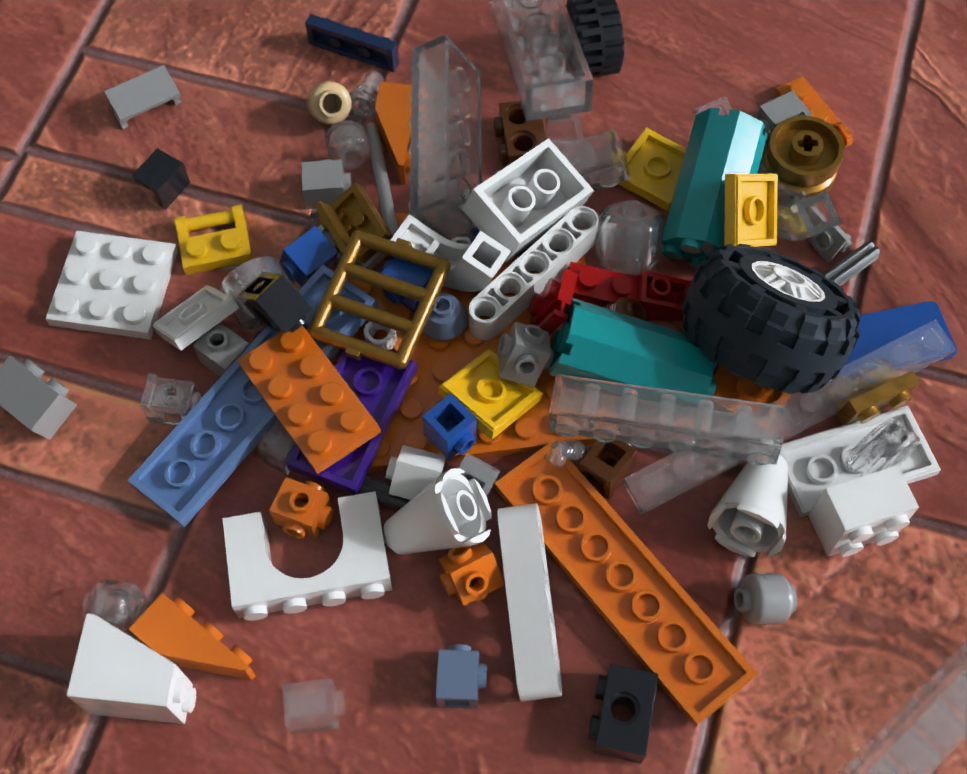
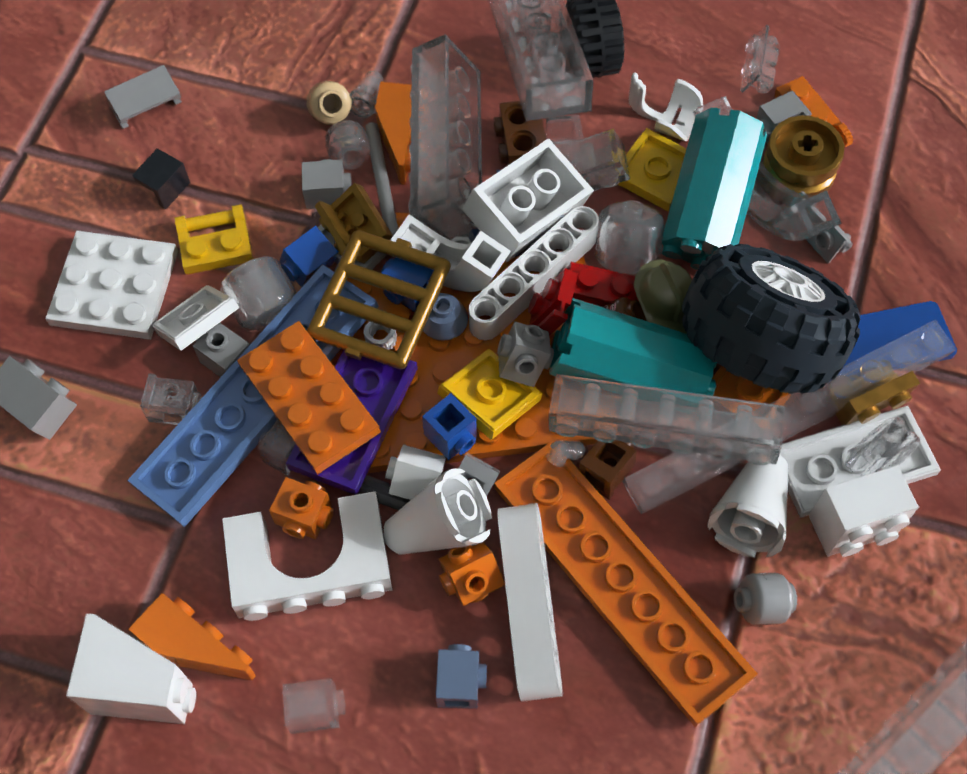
clear head [83,580,147,633] -> none
black brick [236,272,312,333] -> none
dark blue plate [305,14,399,72] -> none
black brick [588,664,658,763] -> none
yellow plate [724,174,778,247] -> none
dark grey axle [823,242,880,286] -> none
none -> white helmet [629,72,703,142]
none -> olive piece [634,259,692,334]
none -> clear hinge [741,25,780,94]

